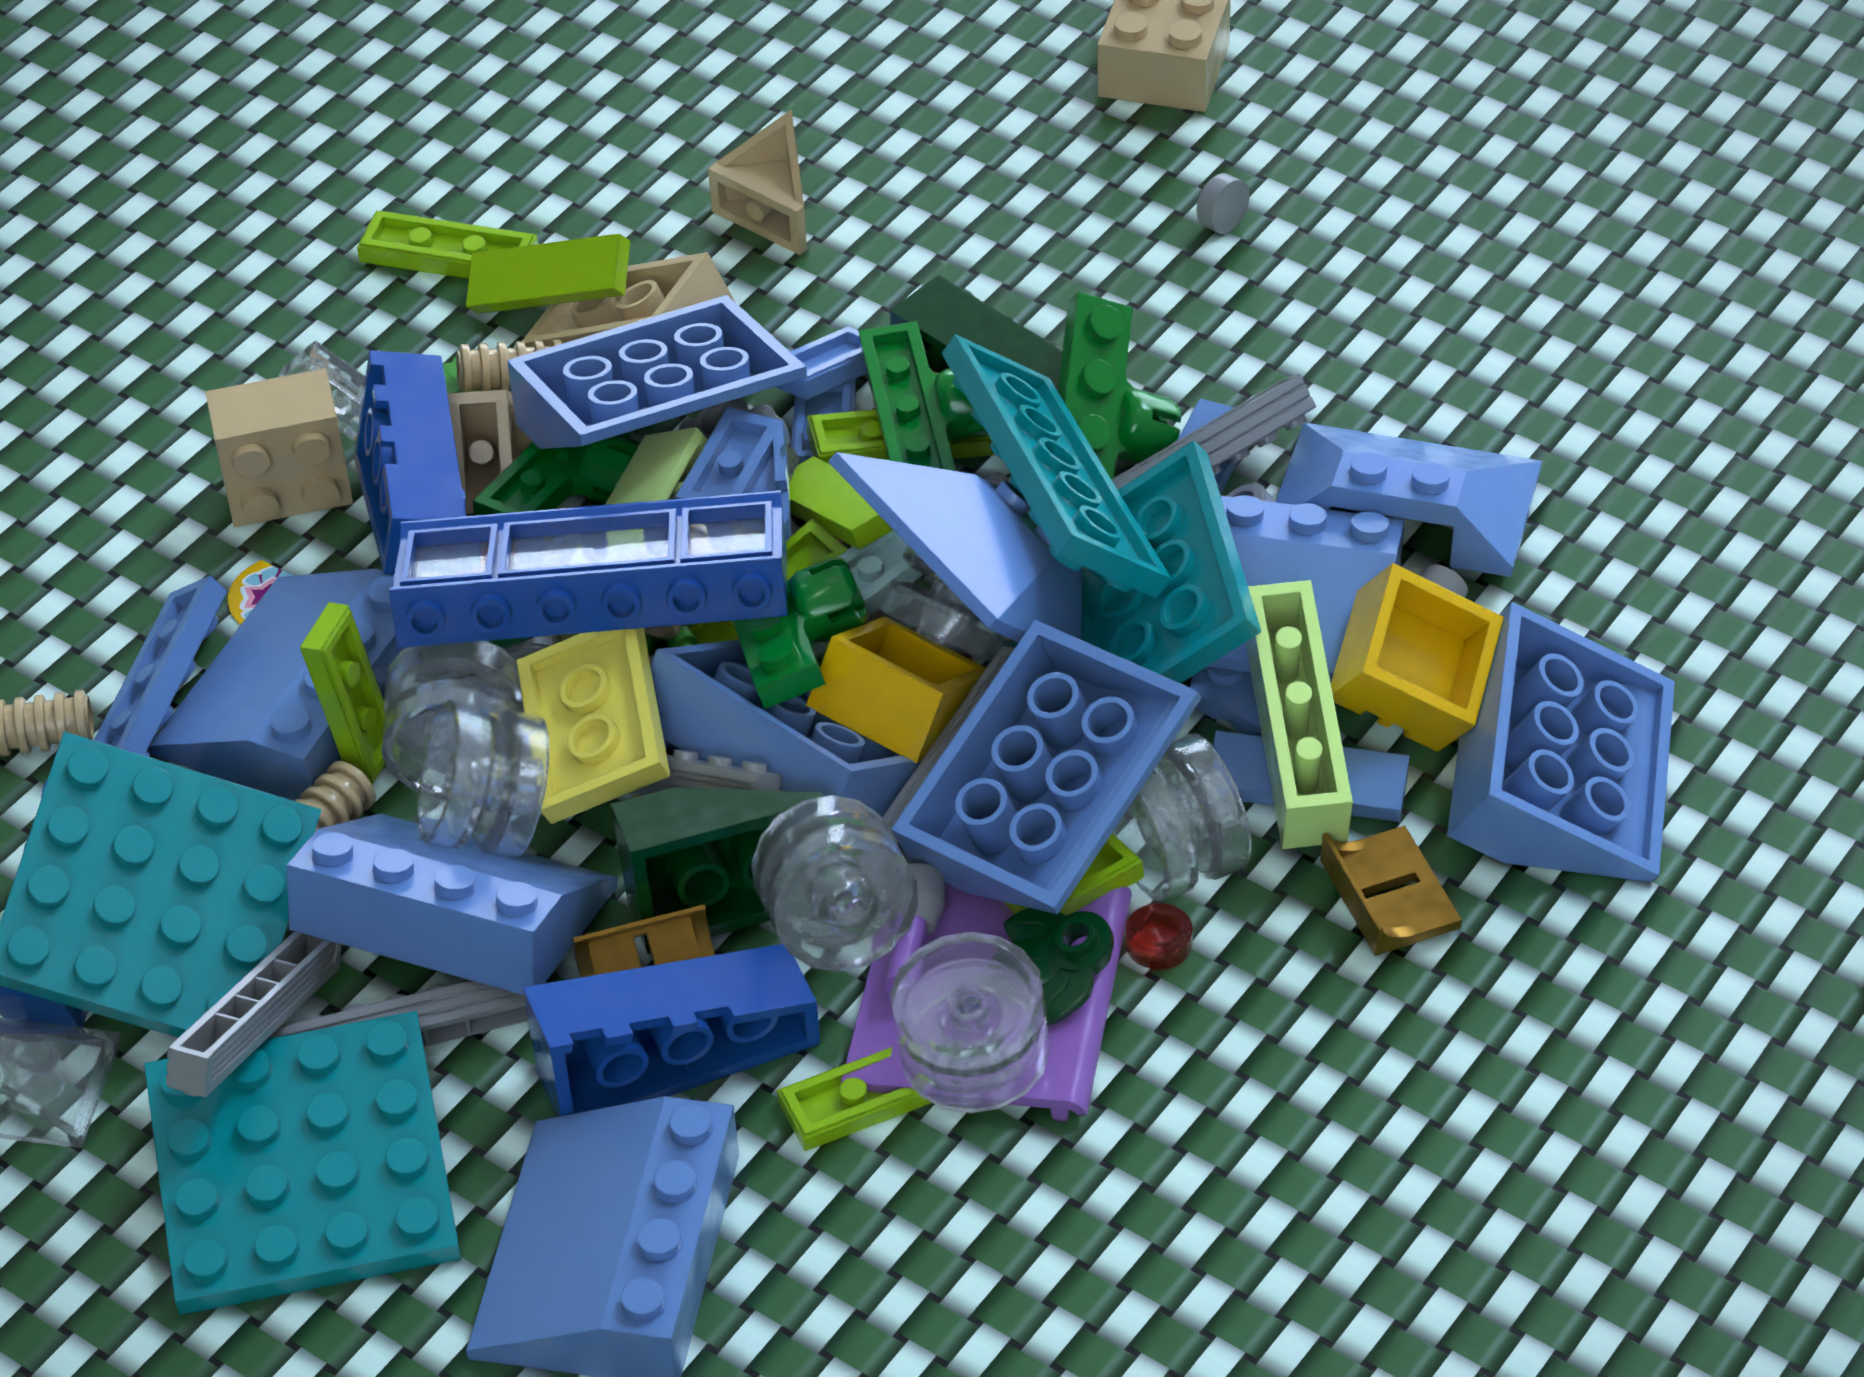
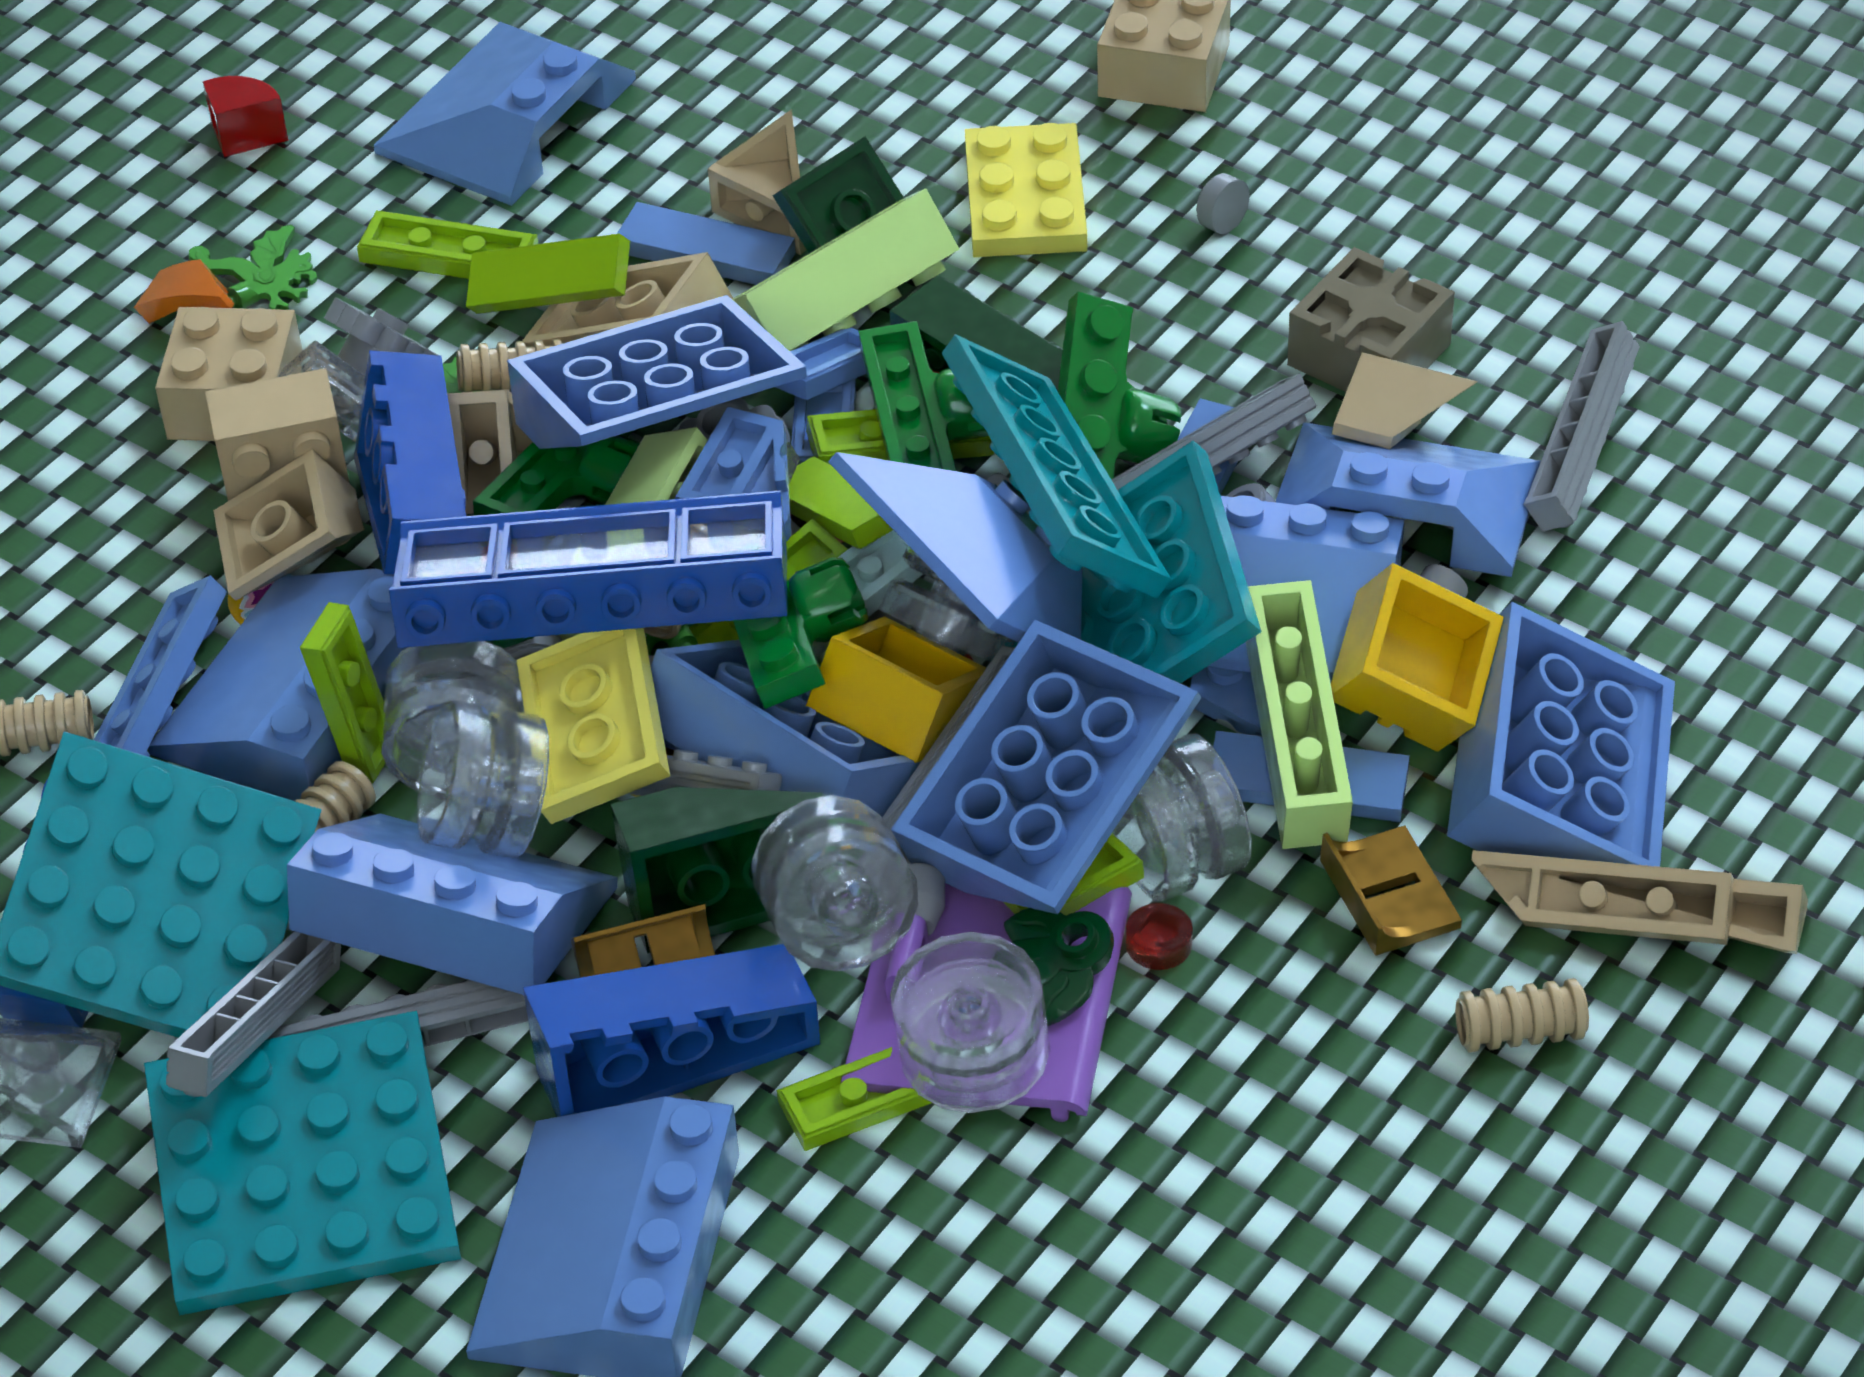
none -> orange slope [134,259,234,324]
none -> tan brick [155,307,305,441]
none -> bright green piece [189,225,317,310]
none -> red brick [202,76,289,157]
none -> tan slope [213,449,364,600]
none -> light grey plant [324,297,438,394]
none -> medium blue slope [374,22,636,206]
none -> medium blue tile [617,202,796,285]
none -> yellowish green brick [732,188,959,351]
none -> dark green plate [772,136,904,253]
none -> light yellow plate [965,123,1087,257]
none -> dark tan piece [1287,247,1455,392]
none -> tan slope [1332,352,1478,449]
none -> tan piece [1455,978,1589,1053]
none -> tan wedge [1471,850,1808,954]
none -> light grey piece [1524,321,1640,532]

